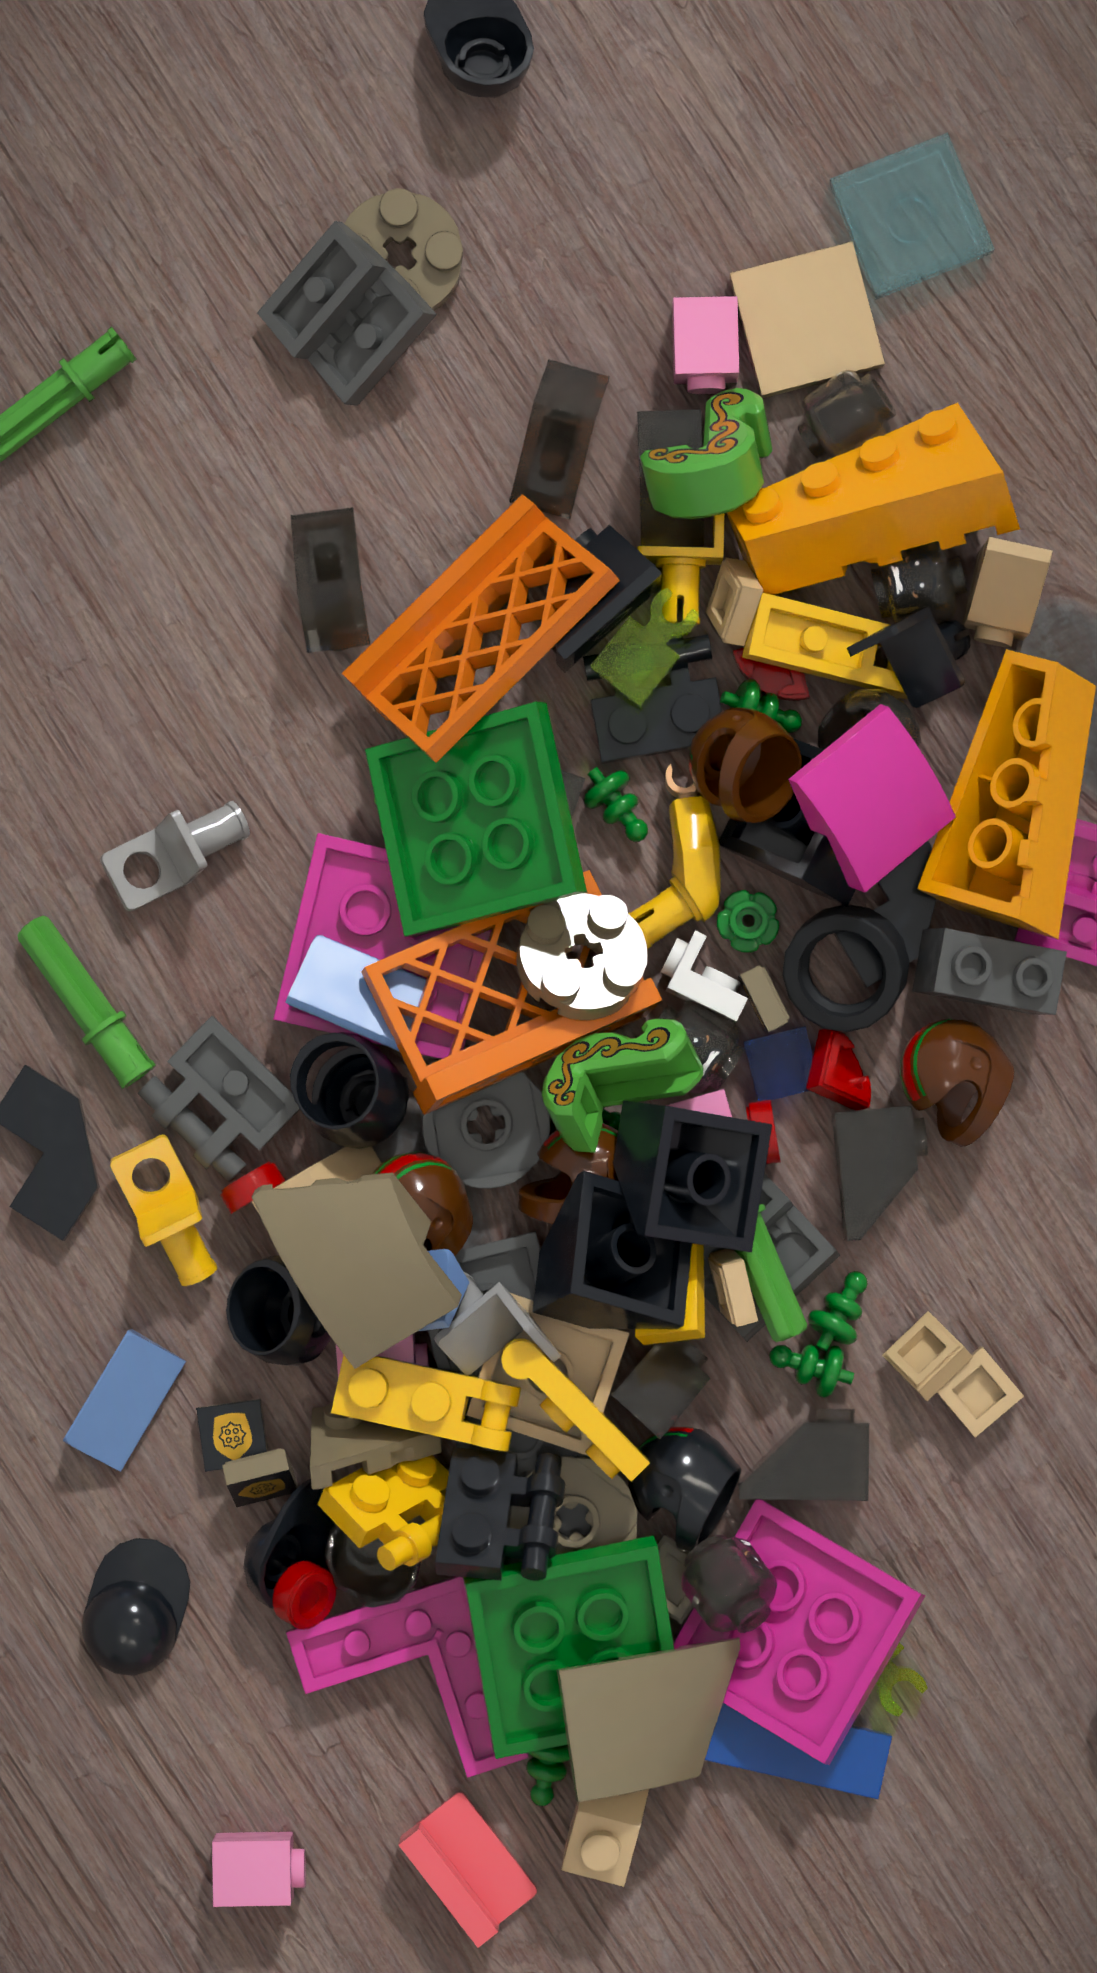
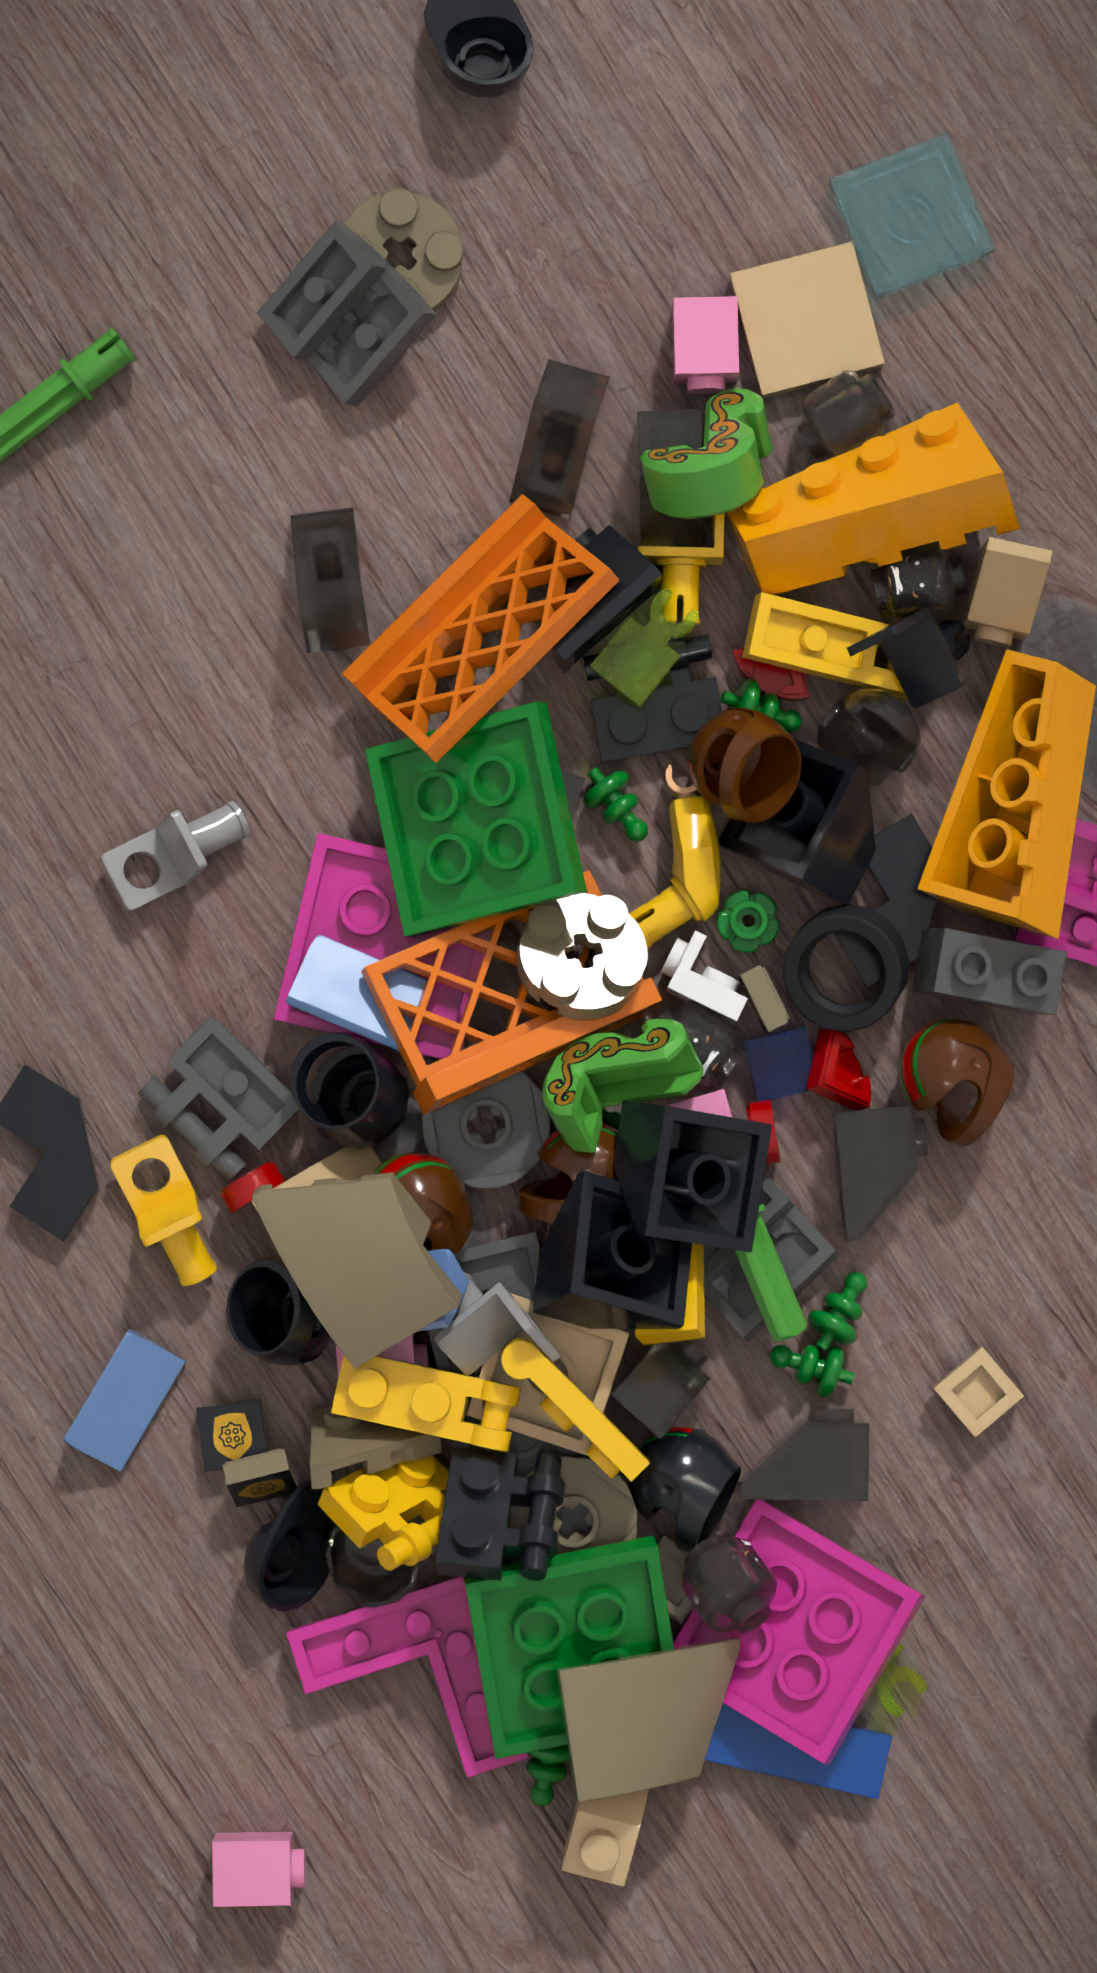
bright green axle [18,915,156,1089] -> none
black cap [82,1538,191,1676] -> none
red tile [273,1561,336,1630] -> none
coral panel [399,1792,537,1948] -> none
tan tile [705,557,763,646] -> none
tan tile [708,1249,758,1327] -> none
dark pink slope [788,704,956,893] -> none
tan tile [882,1311,973,1401] -> none

